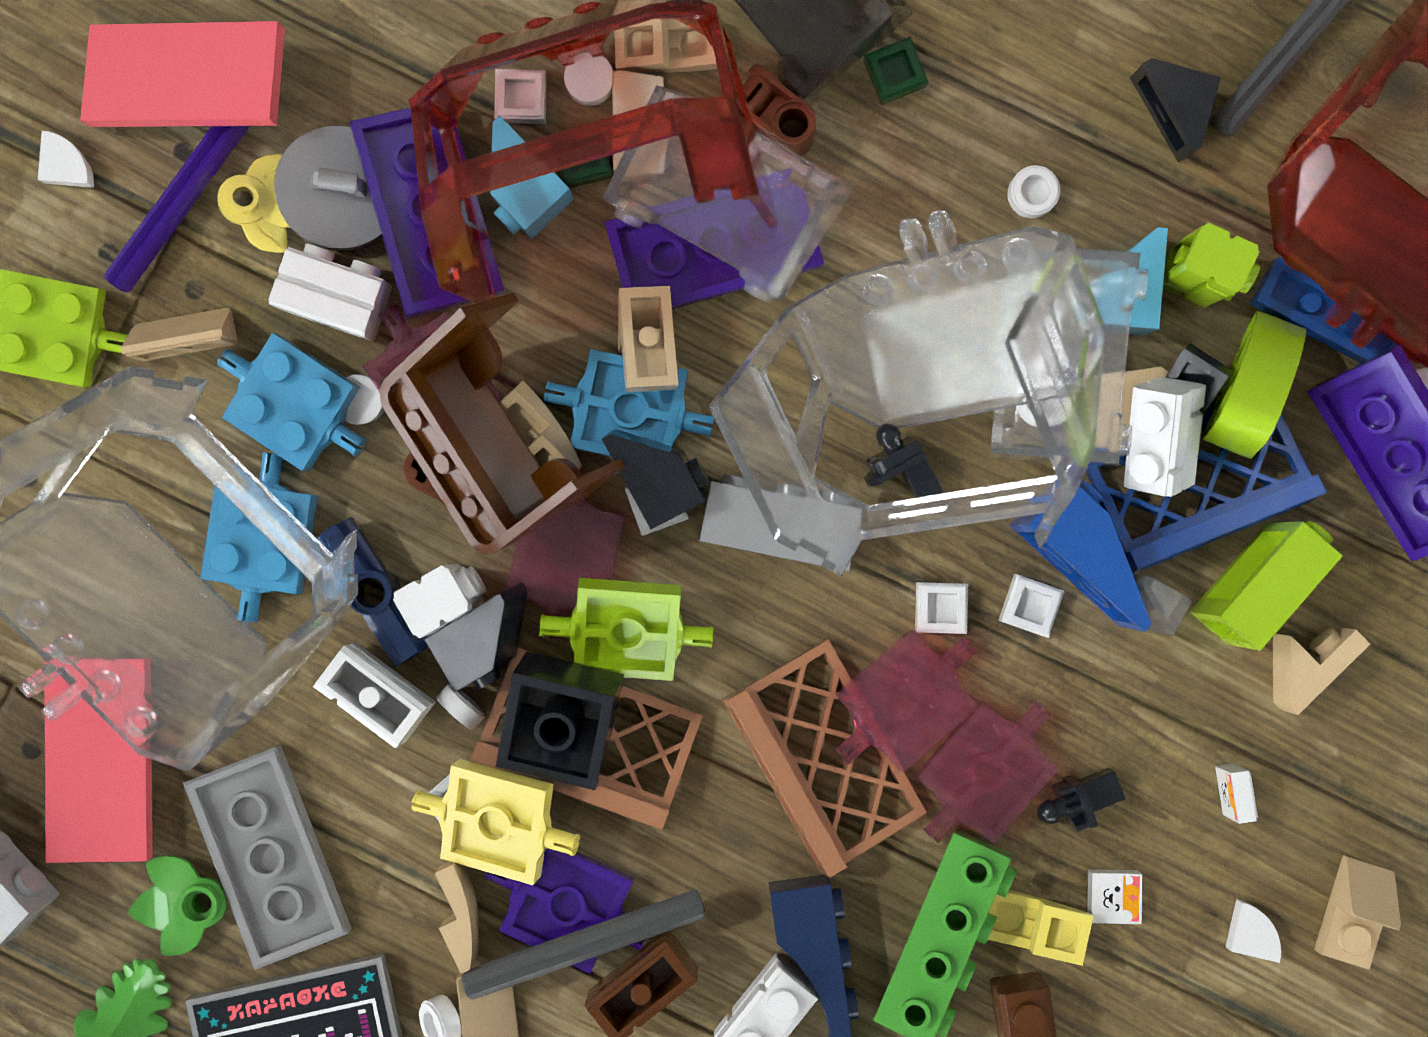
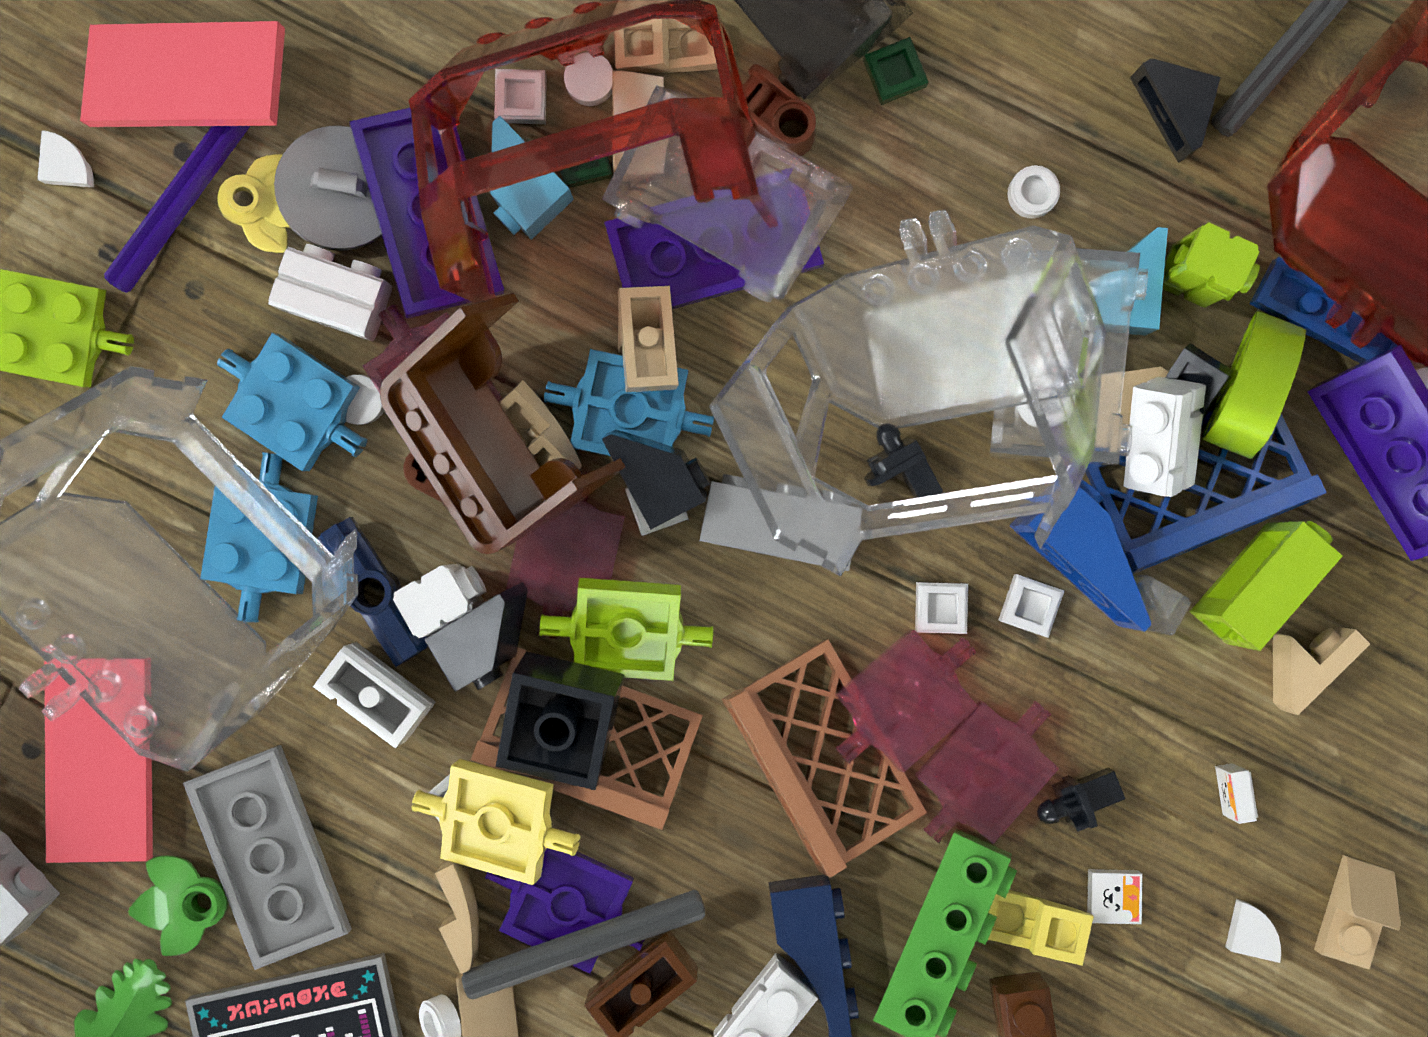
tan slope [121,308,238,362] -> none
white tile [436,684,485,731] -> none

